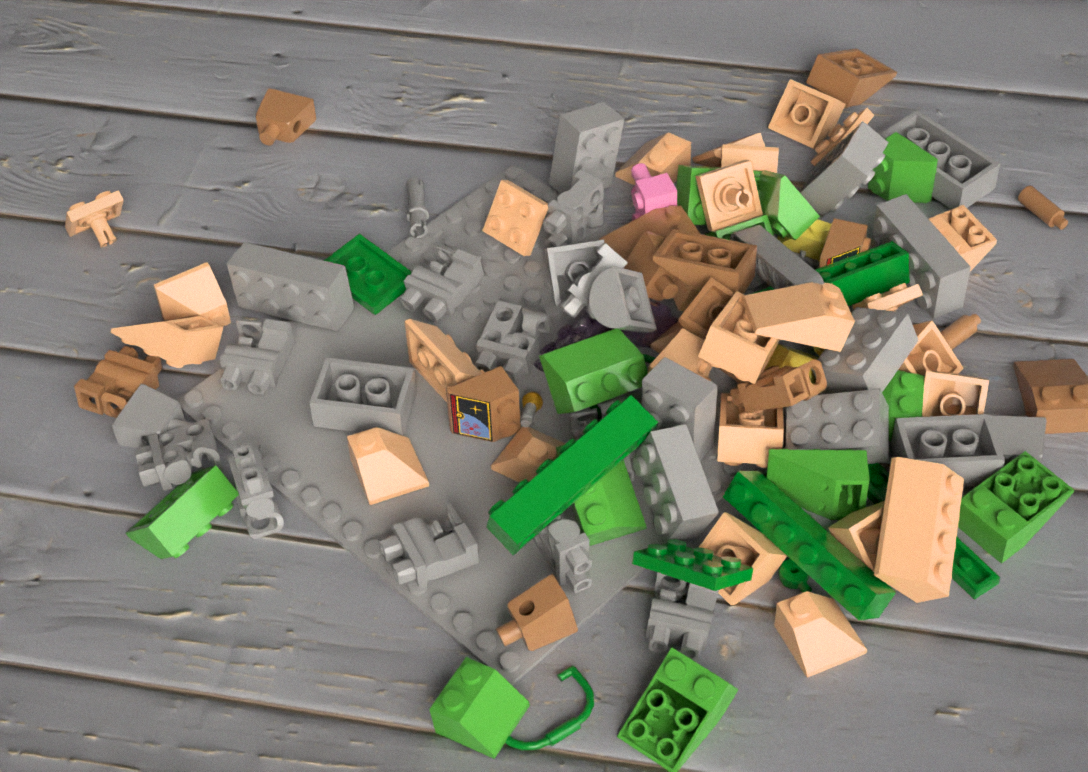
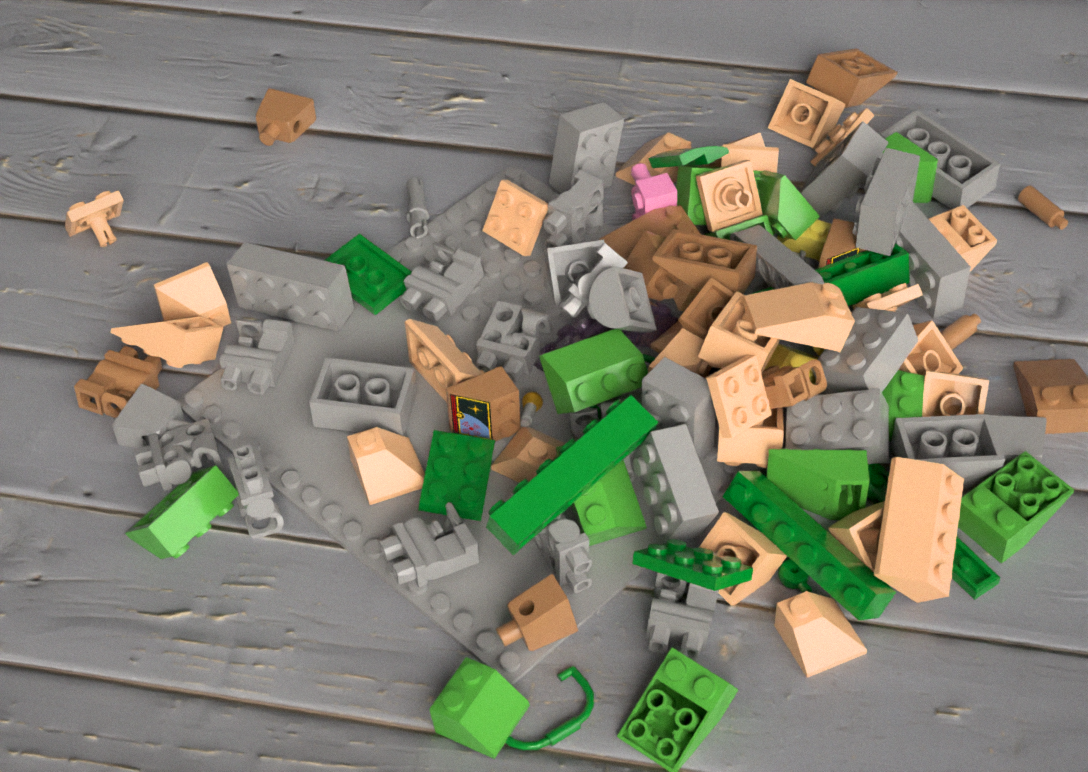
none -> green plate [418,430,495,521]
none -> green slope [648,146,729,168]
none -> light nougat plate [706,355,772,438]
none -> light grey brick [853,148,920,256]

